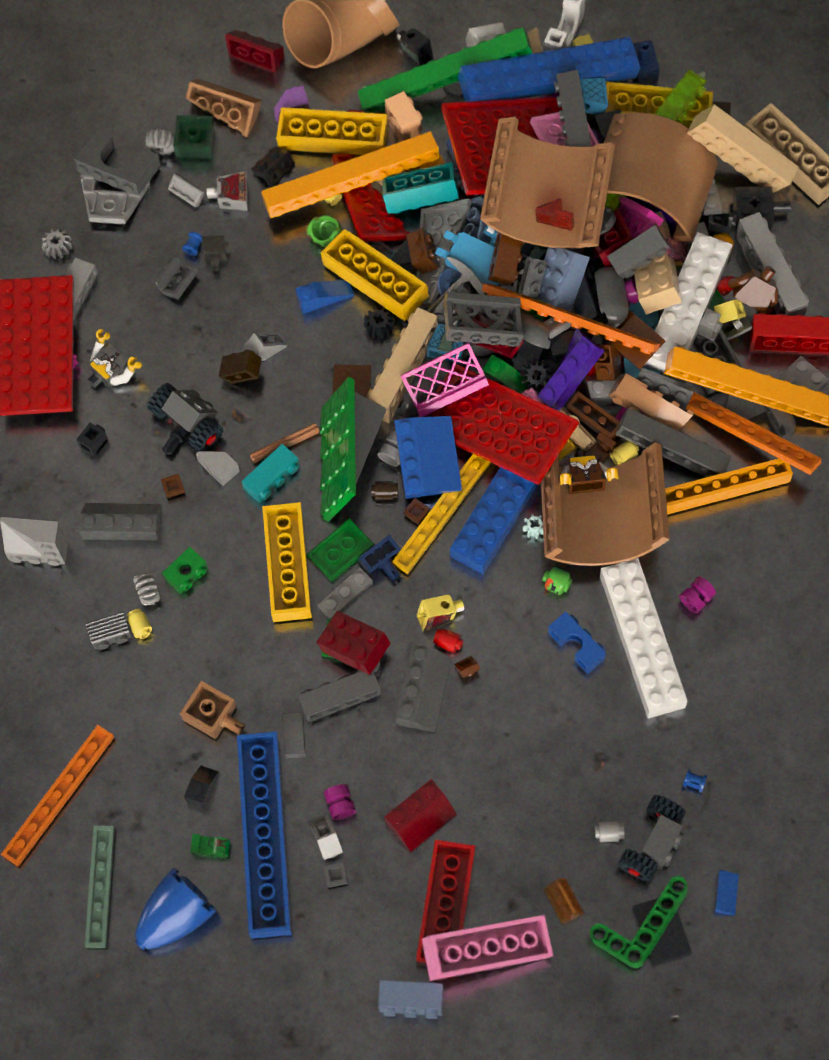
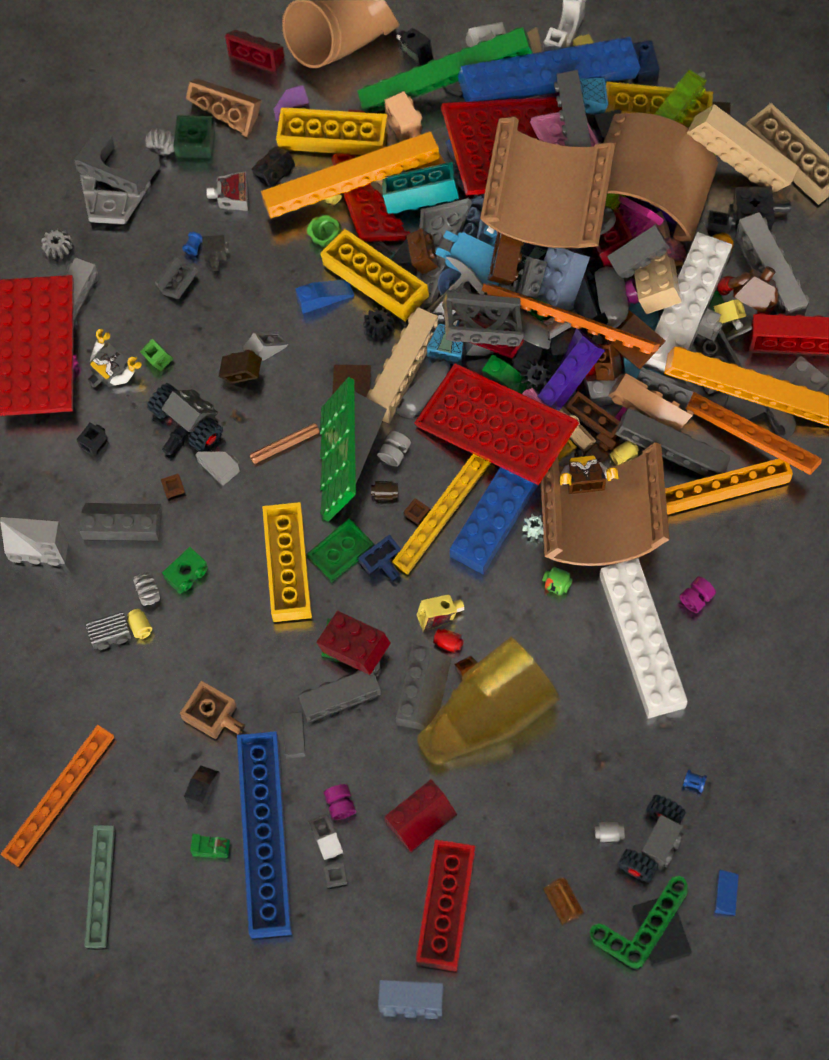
blue cylinder [135,867,217,950] -> none
light grey plate [168,173,205,207] -> none
teal brick [242,444,299,503] -> none
light grey plate [317,567,373,619] -> none
blue slope [394,416,462,499] -> none
fence [400,342,489,417] -> none
bright pink brick [422,915,553,981] -> none
clear red slope [535,198,574,231] -> none
blue arch [548,612,606,674] -> none
light grey hinge [703,178,722,215] -> none
none -> bright green brick [140,339,174,371]
none -> clear yellow windscreen [417,636,561,766]

